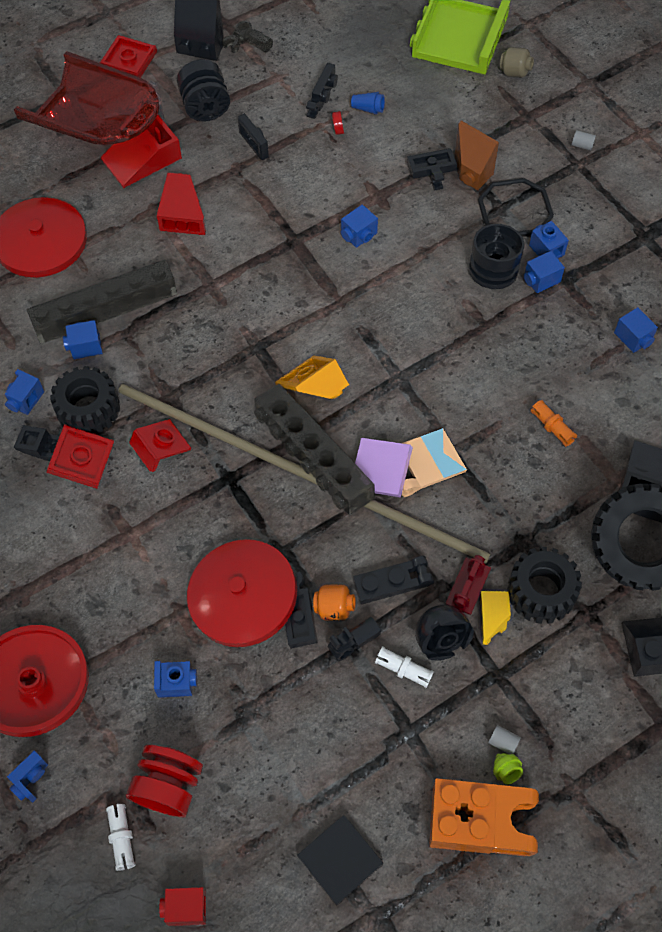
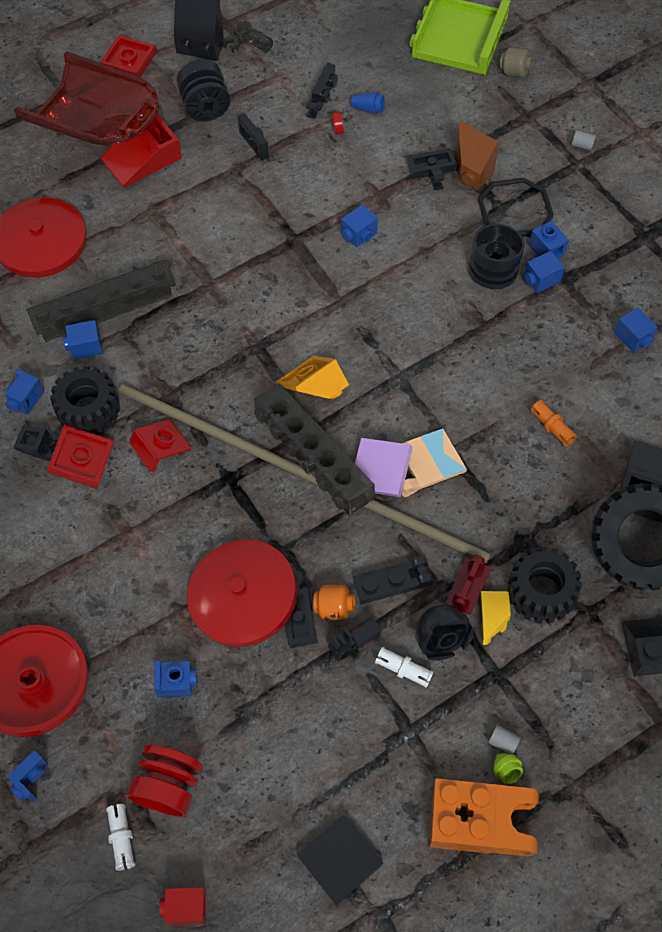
red slope [157,173,206,235] -> none

